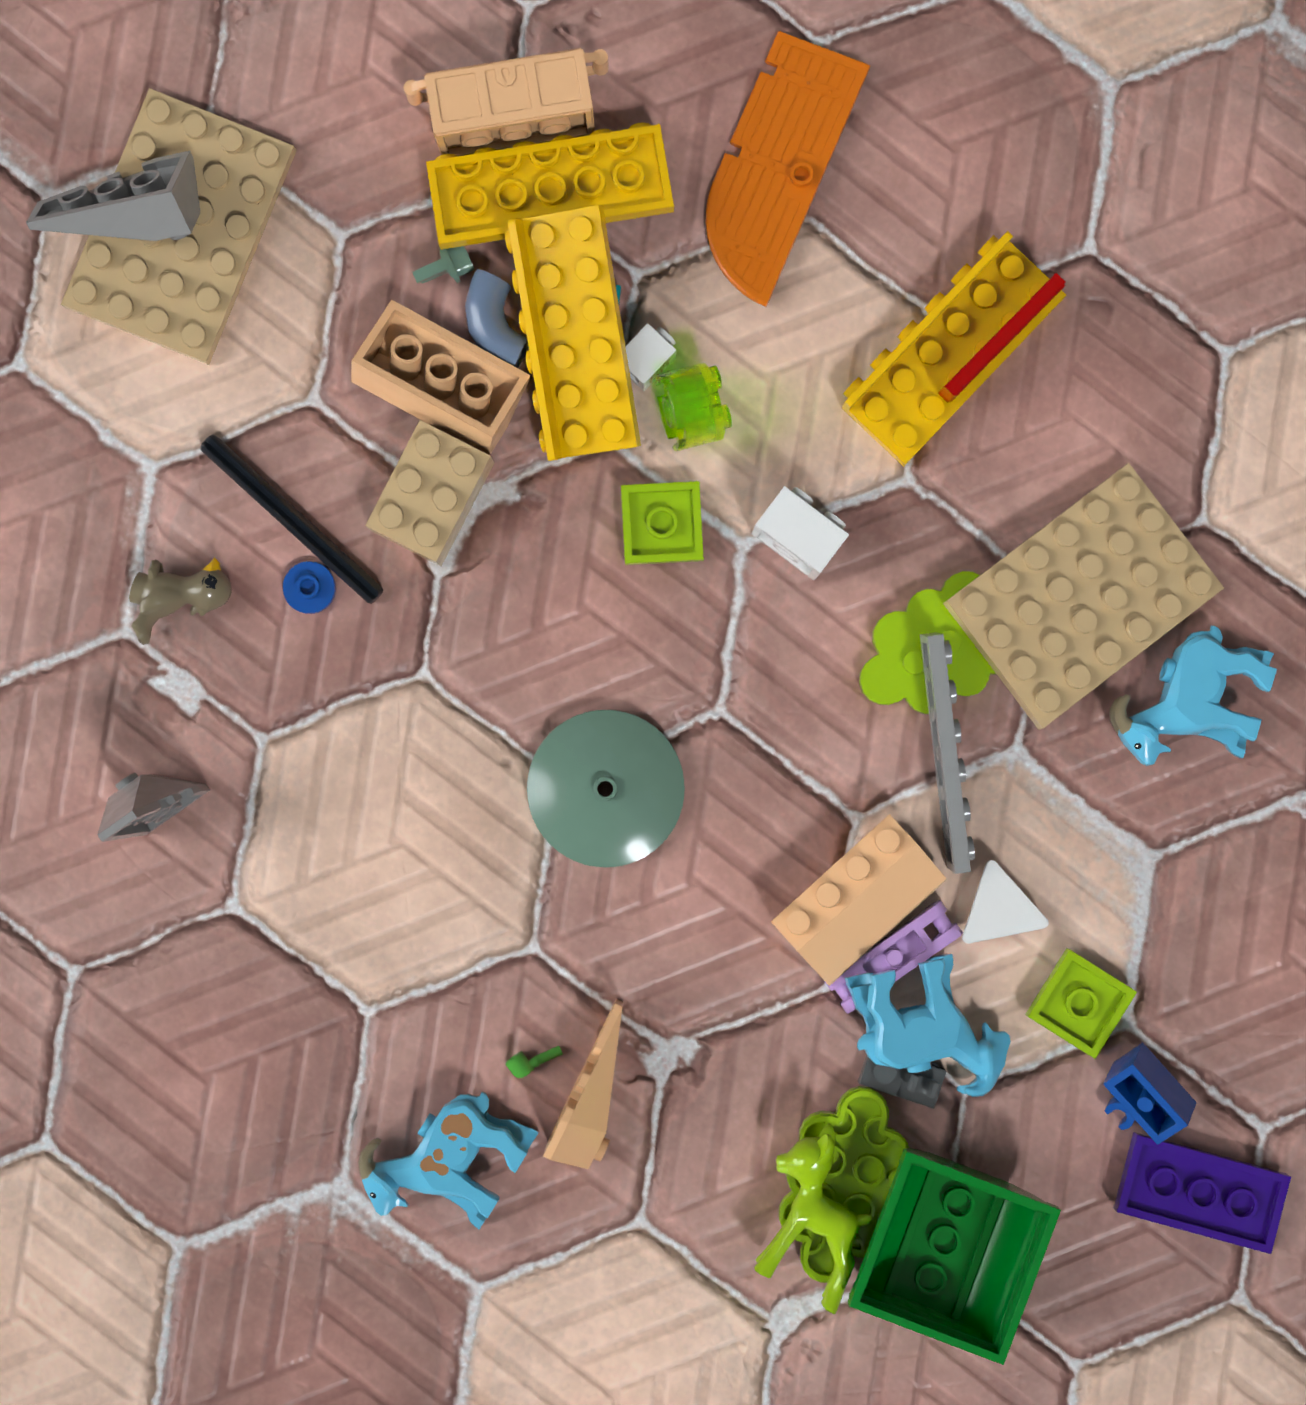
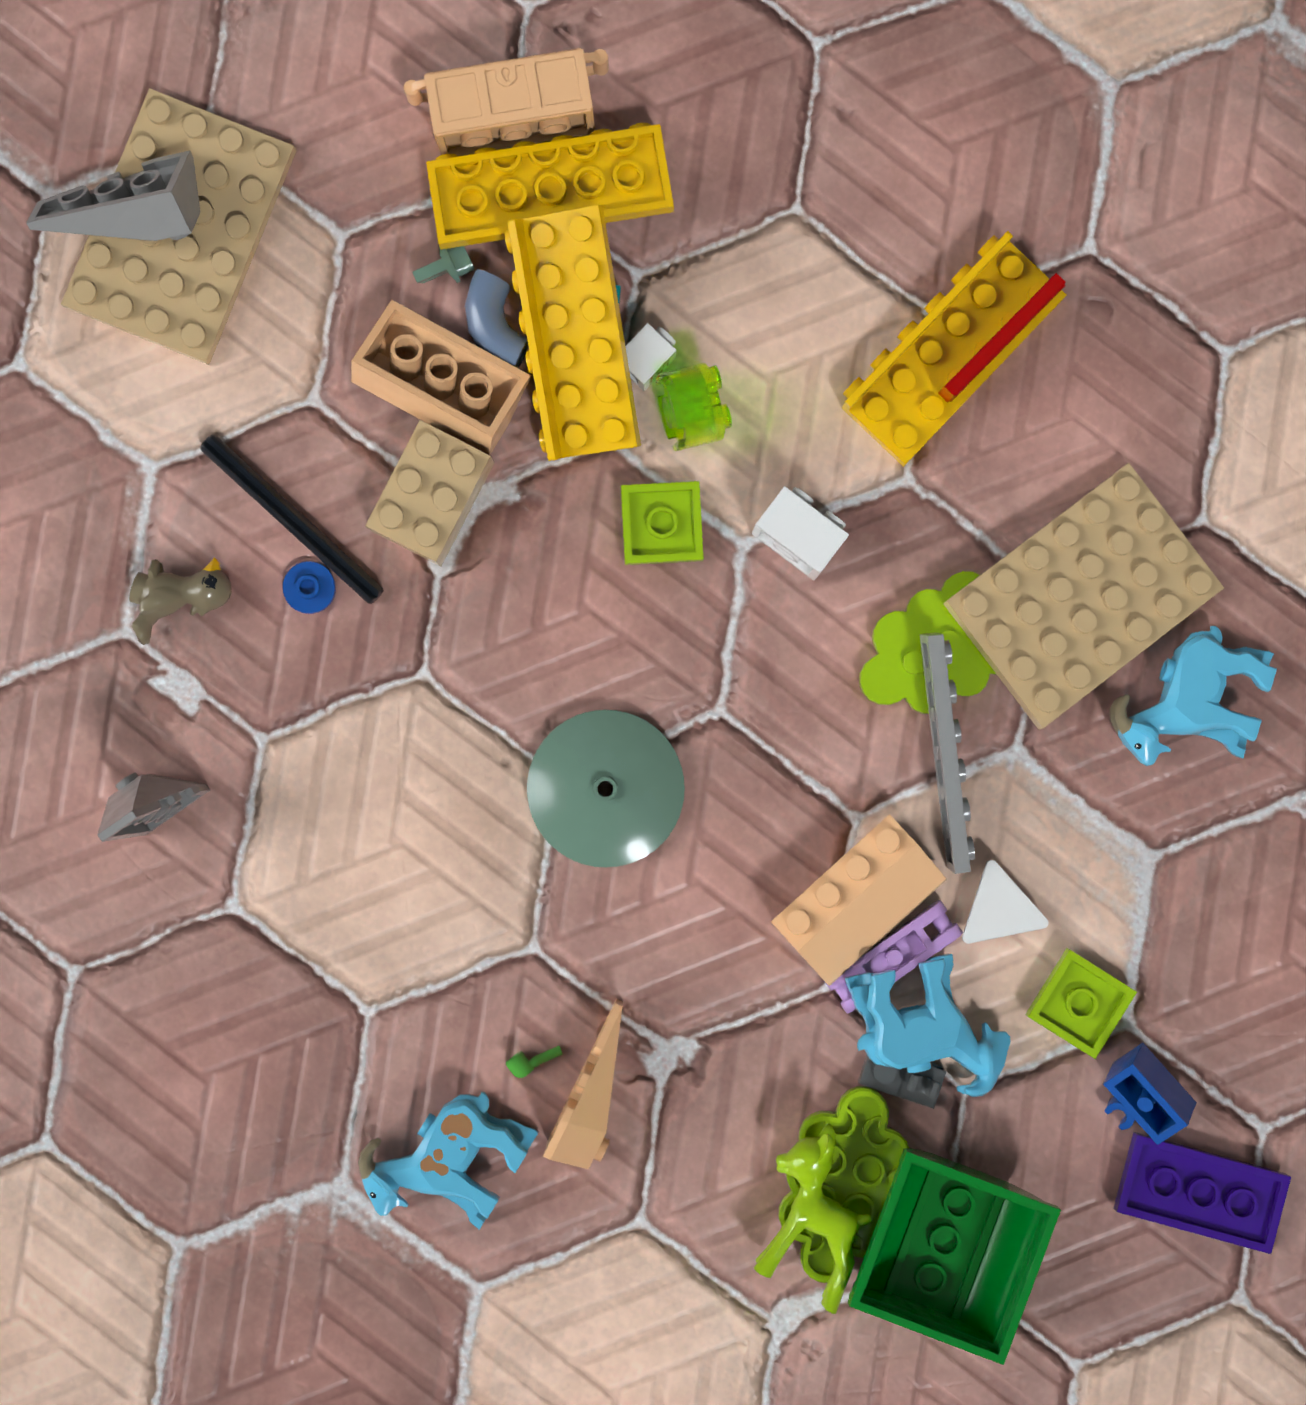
orange door [706,31,870,307] -> none

